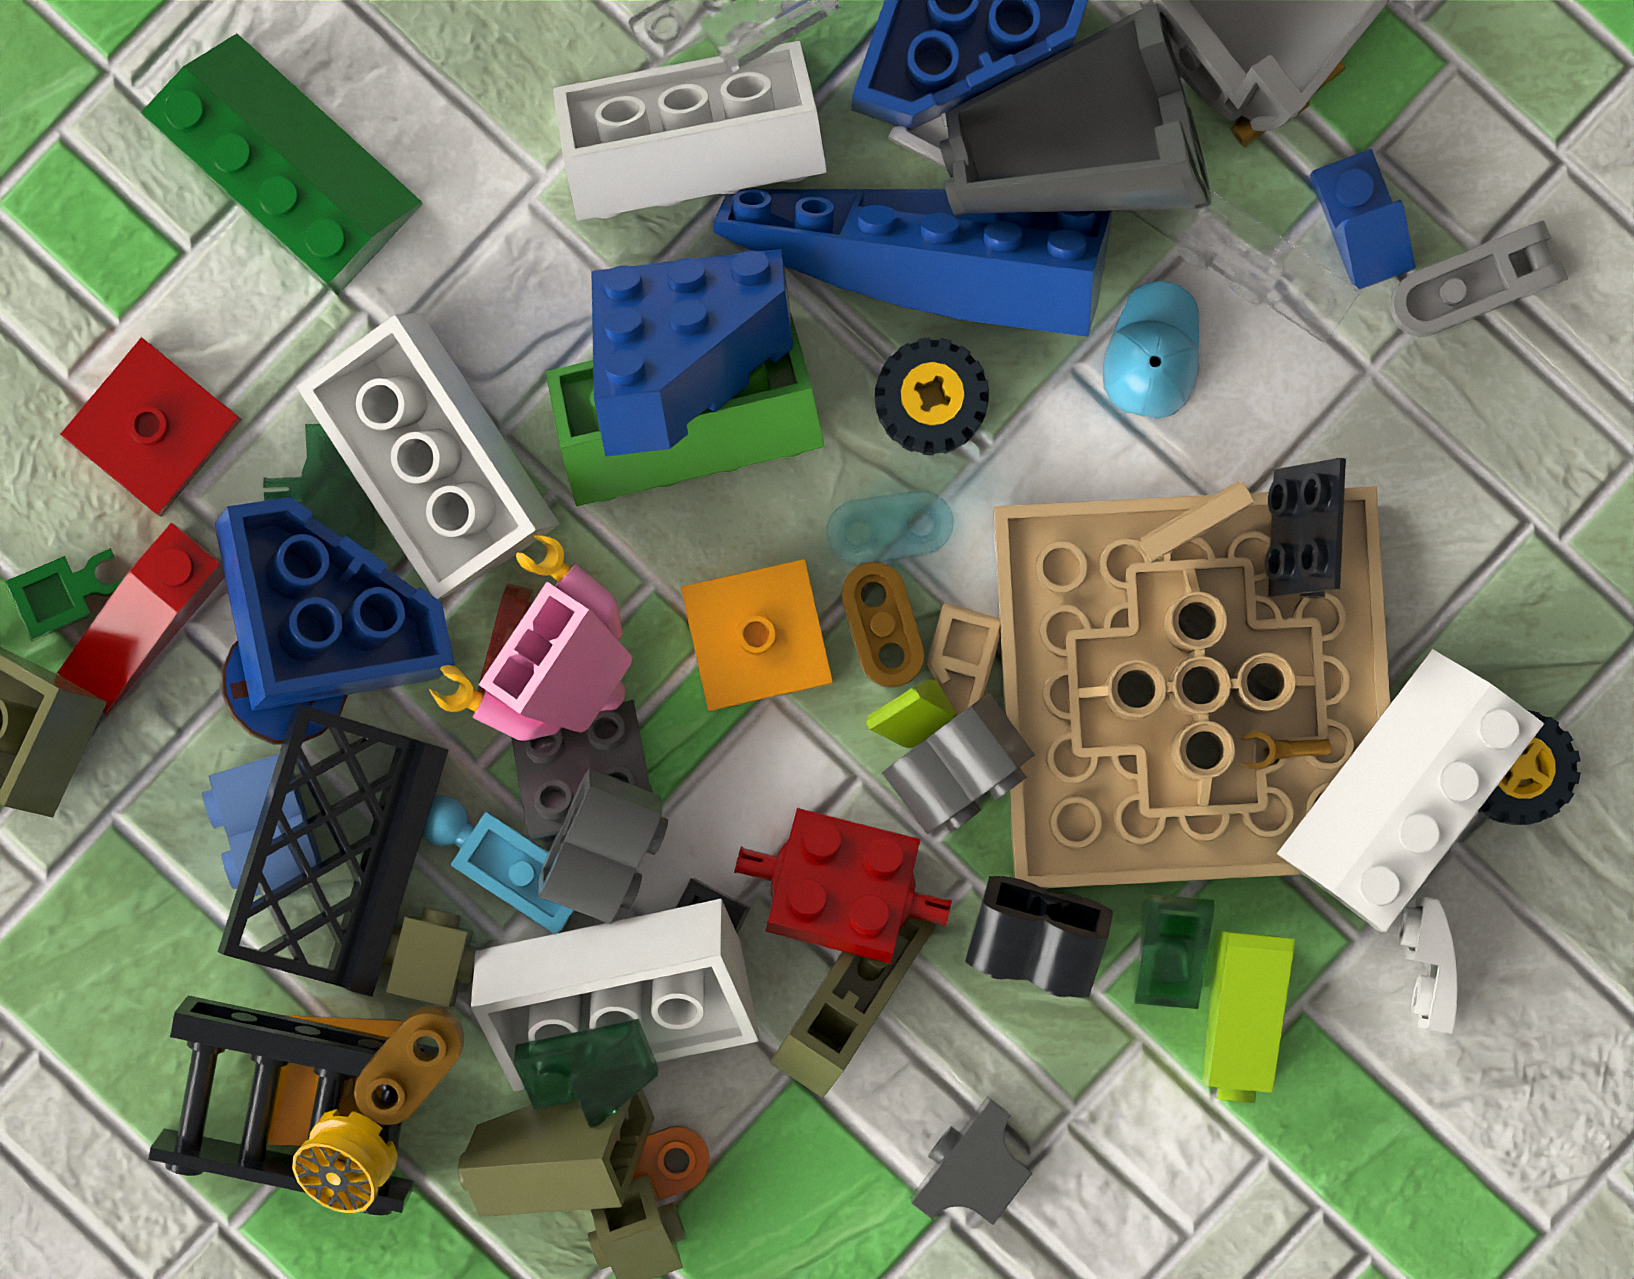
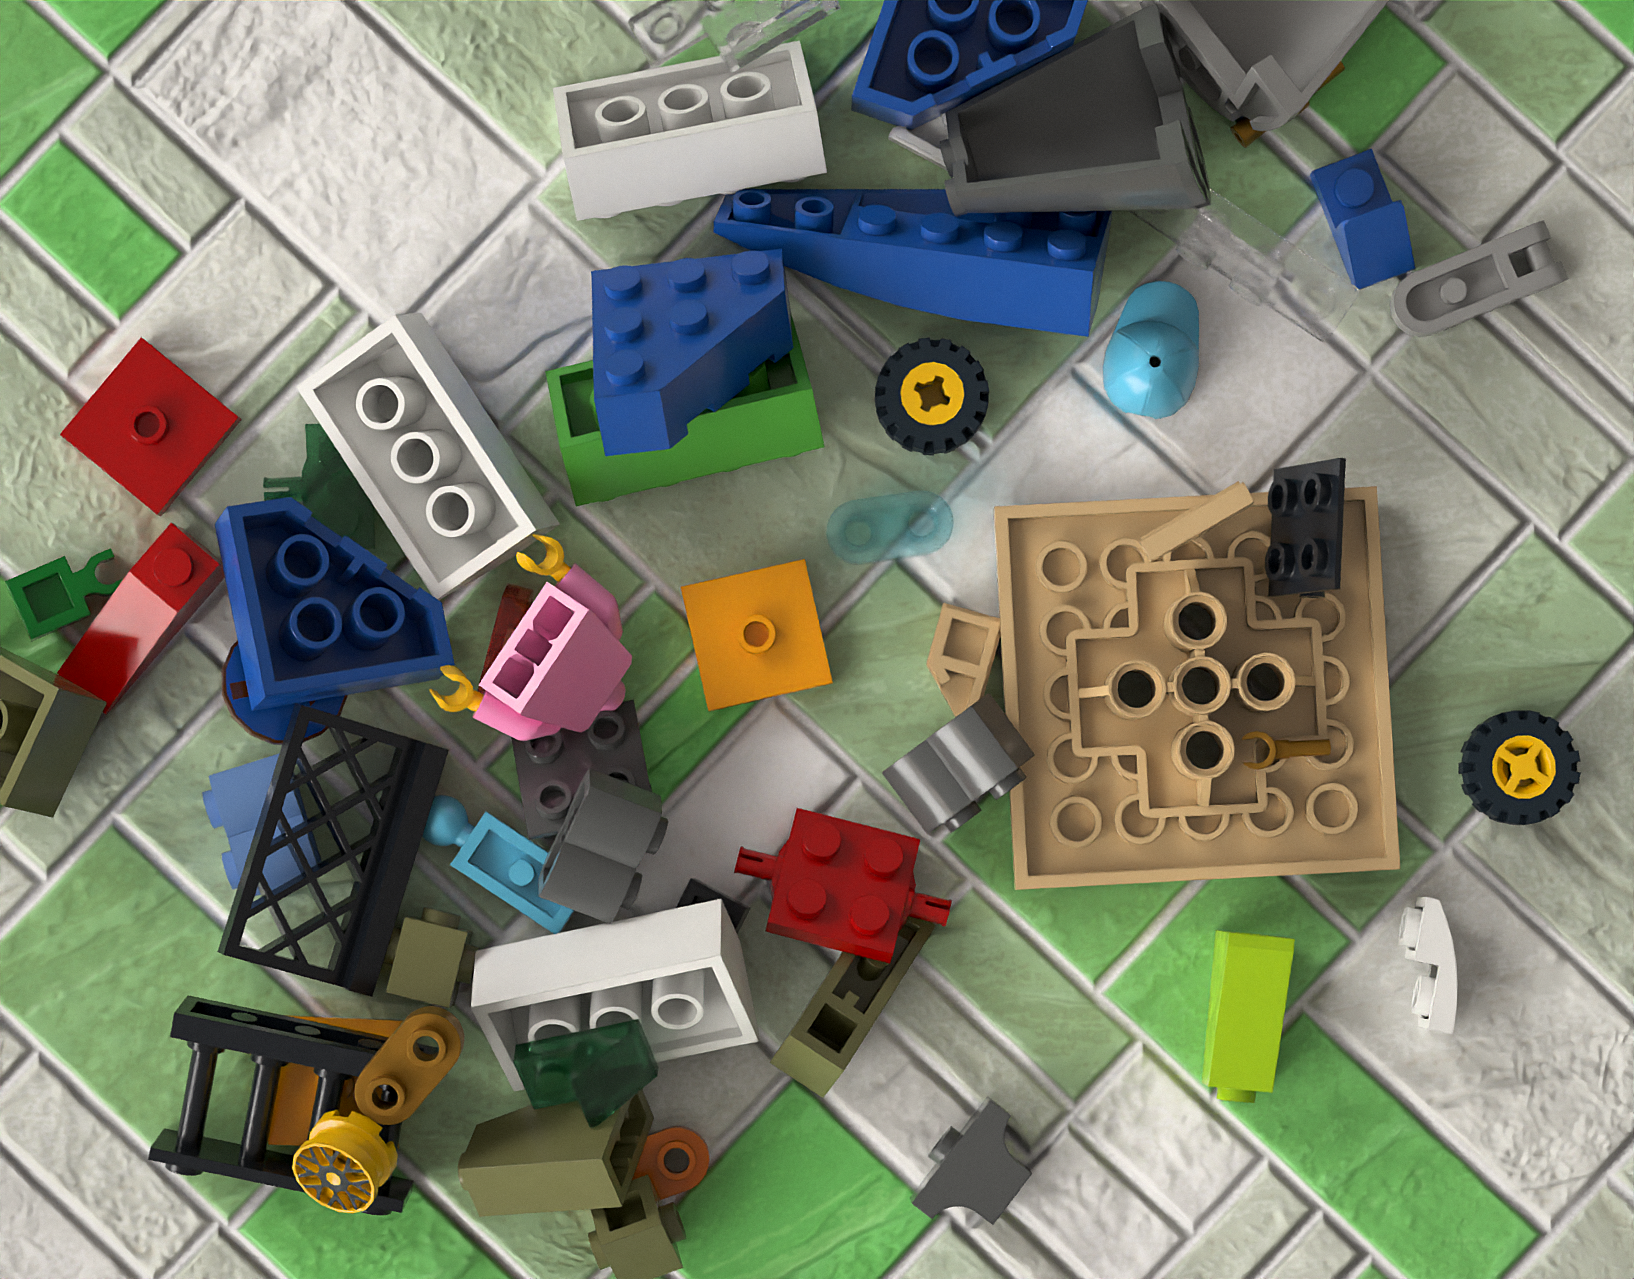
green slope [140,33,423,296] -> none
pearl gold plate [842,562,924,688] -> none
lime slope [865,678,957,748] -> none
black brick [965,876,1114,998] -> none
clear green slope [1134,894,1215,1009] -> none
white slope [1277,649,1544,932] -> none

